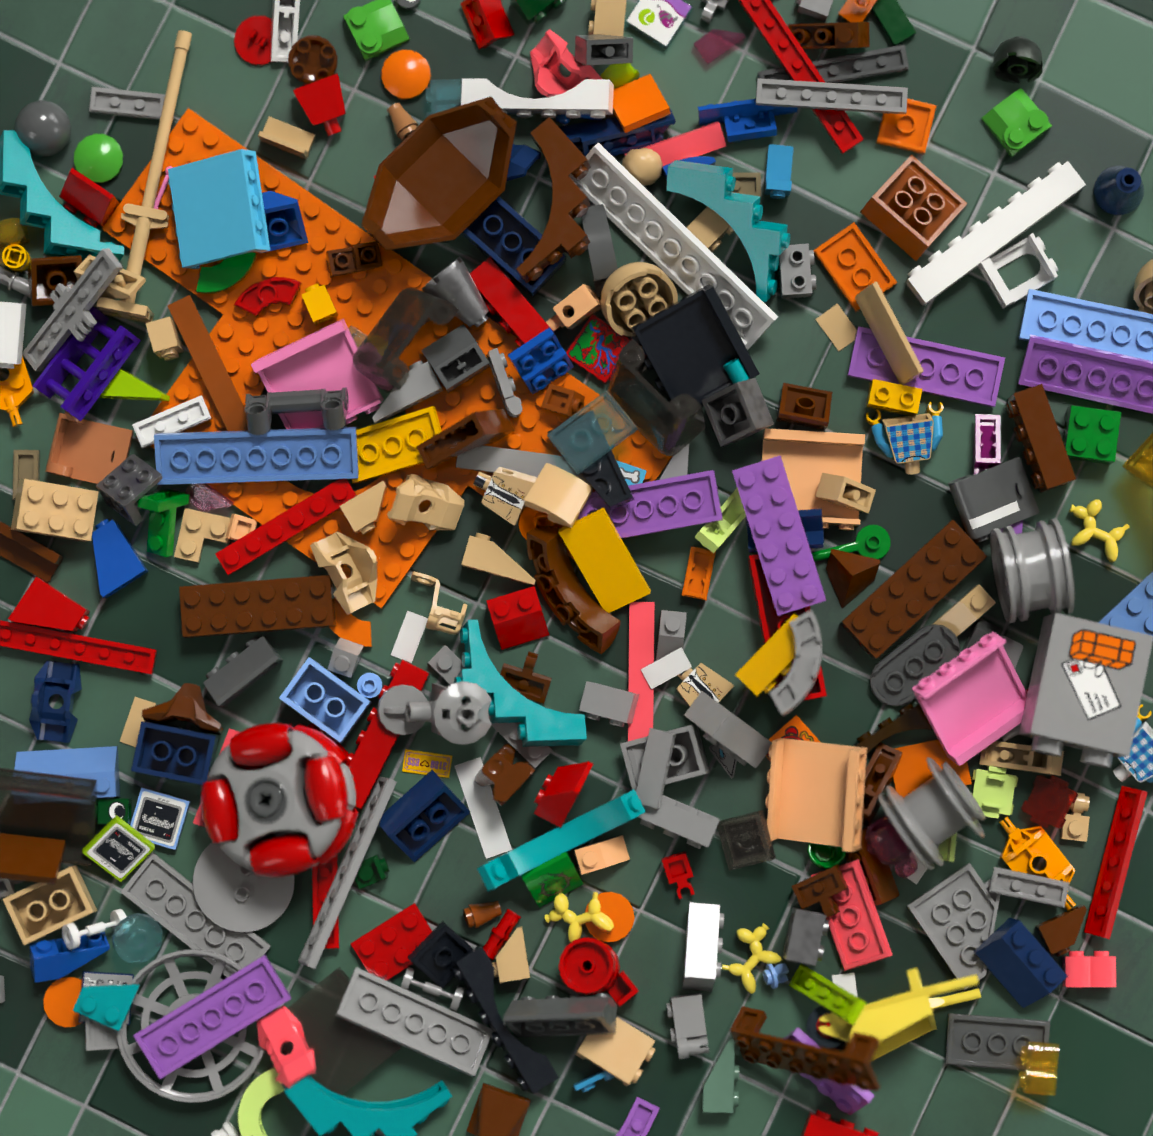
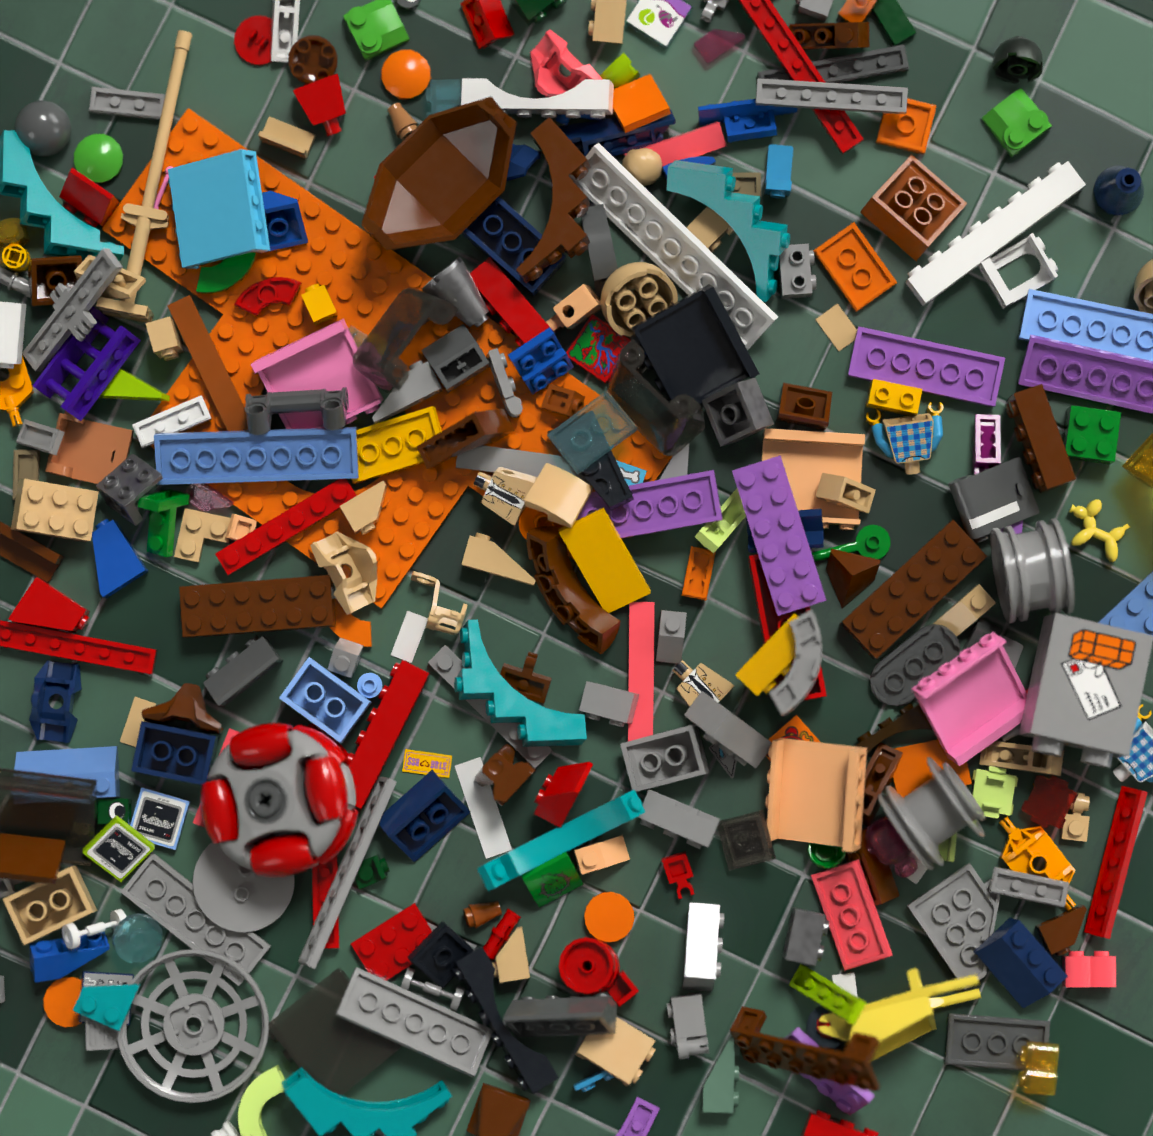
medium lavender plate [133,955,292,1079] -> none
coral piece [257,1005,316,1088] -> none
reddish brown slope [326,241,382,277] -> none
light grey piece [377,681,492,745] -> none
tan piece [387,474,464,530] -> none
red slope [486,586,549,650] -> none
light yellow piece [545,892,614,943] -> none
dark grey slope [575,34,633,65] -> none
light grey tile [636,728,676,808] -> none
white sticker [641,647,692,689] -> none
light yellow piece [722,923,782,994] -> none
teal hinge [723,358,749,384] -> none
light blue plate [763,963,789,989] -> none
reddish brown plate [792,865,848,918] -> none
tan slope [855,281,924,385] -> none
none -> light grey tile [16,419,65,455]

